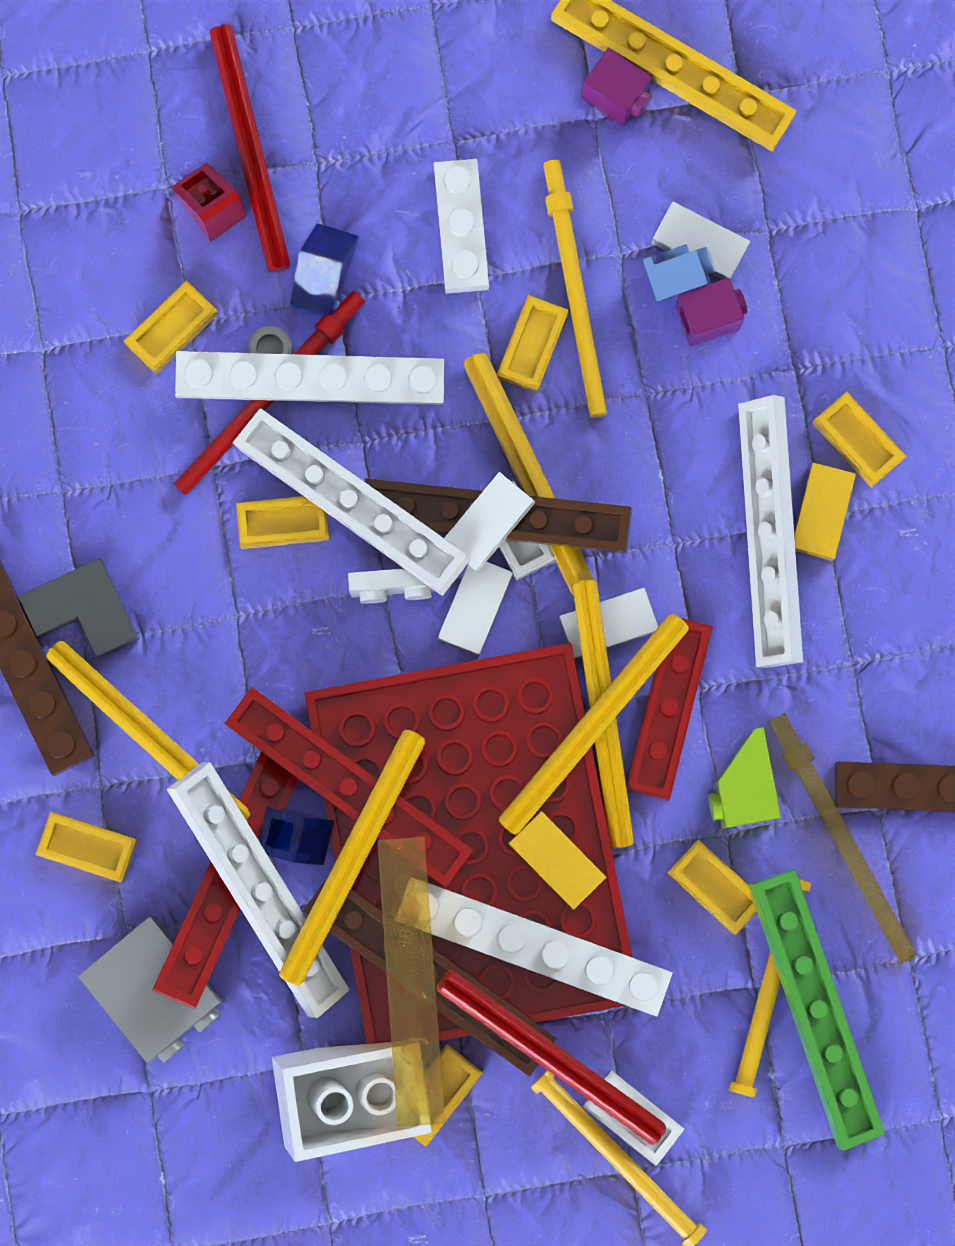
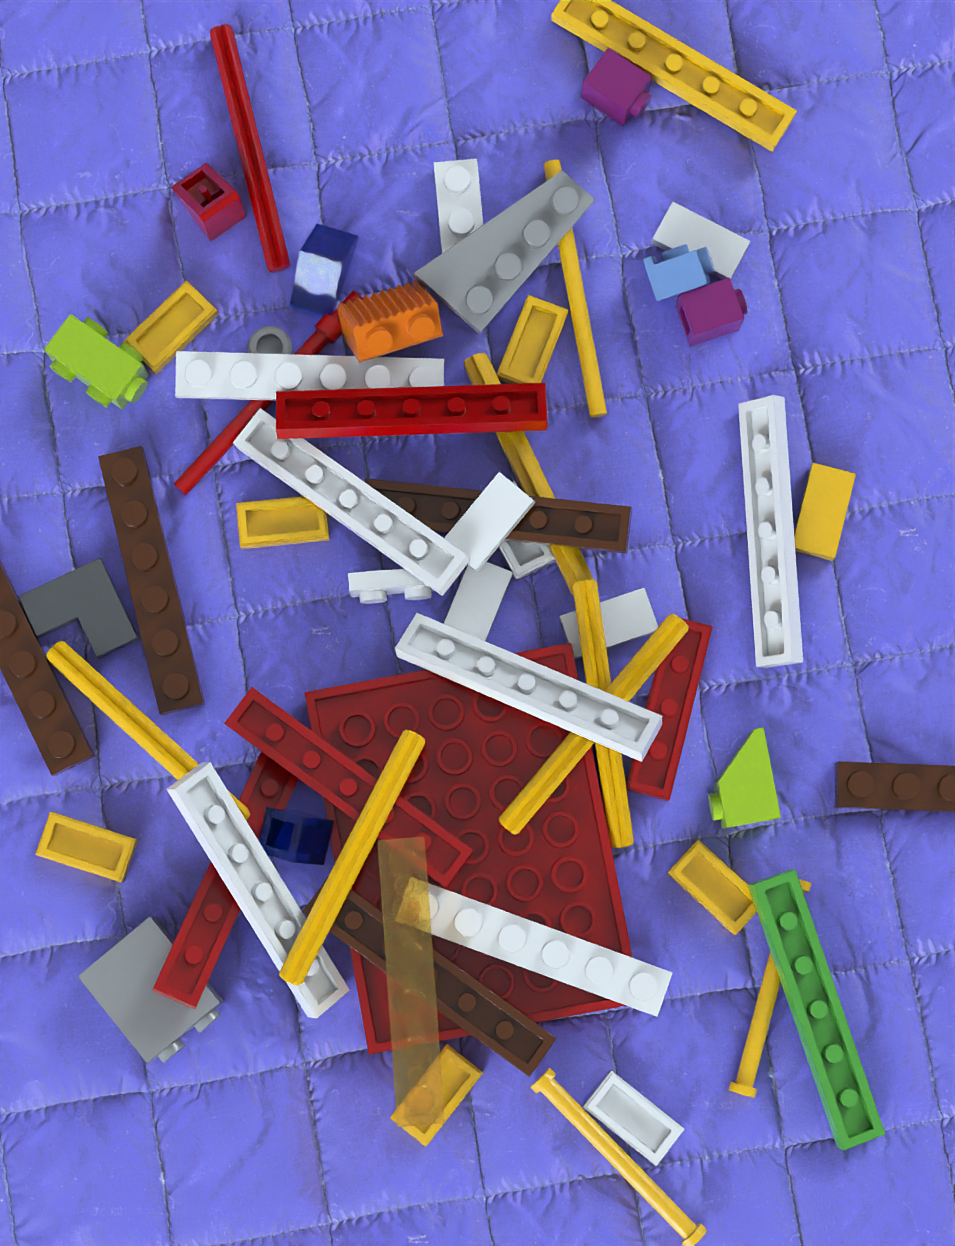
white slope [272,1040,432,1162] -> none
red axle [436,969,666,1145] -> none
yellow tile [509,811,606,910] -> none
clear yellow bar [769,713,916,963] -> none
yellow tile [812,391,907,488] -> none
none -> lime brick [44,314,149,410]
none -> reddish brown plate [98,446,205,716]
none -> red plate [276,383,548,439]
none -> orange brick [337,279,443,363]
none -> white plate [395,613,662,762]
none -> light grey wing [413,170,595,334]

